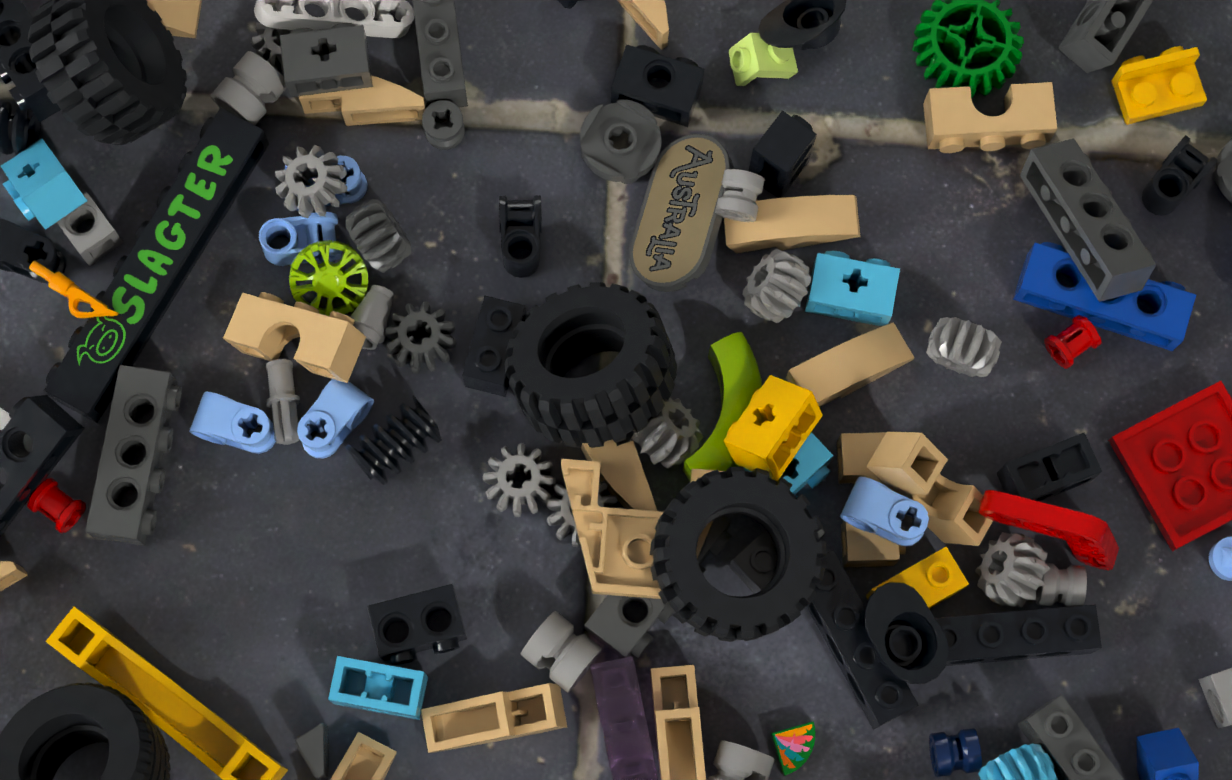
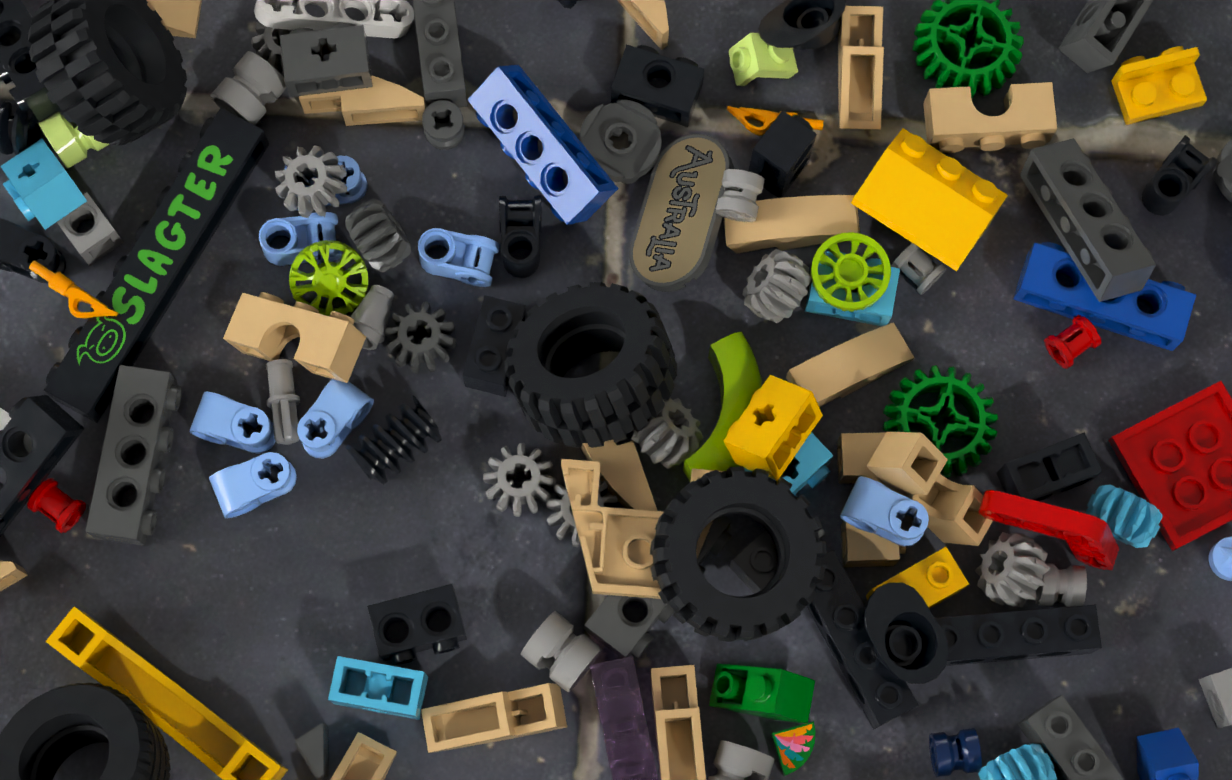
light grey gear [926,317,1002,377] -> none
none -> yellowish green wheel [38,111,110,169]
none -> light blue piece [209,452,297,519]
none -> light blue piece [418,228,501,287]
none -> brick [468,65,619,225]
none -> green slope [709,663,815,724]
none -> light orange hand [726,106,824,136]
none -> lime wheel [811,232,891,312]
none -> tan slope [838,6,884,130]
none -> yellow slope [851,128,1008,271]
none -> green gear [882,365,998,479]
none -> light grey bush [891,243,947,295]
none -> medium azure gear [1086,484,1163,548]

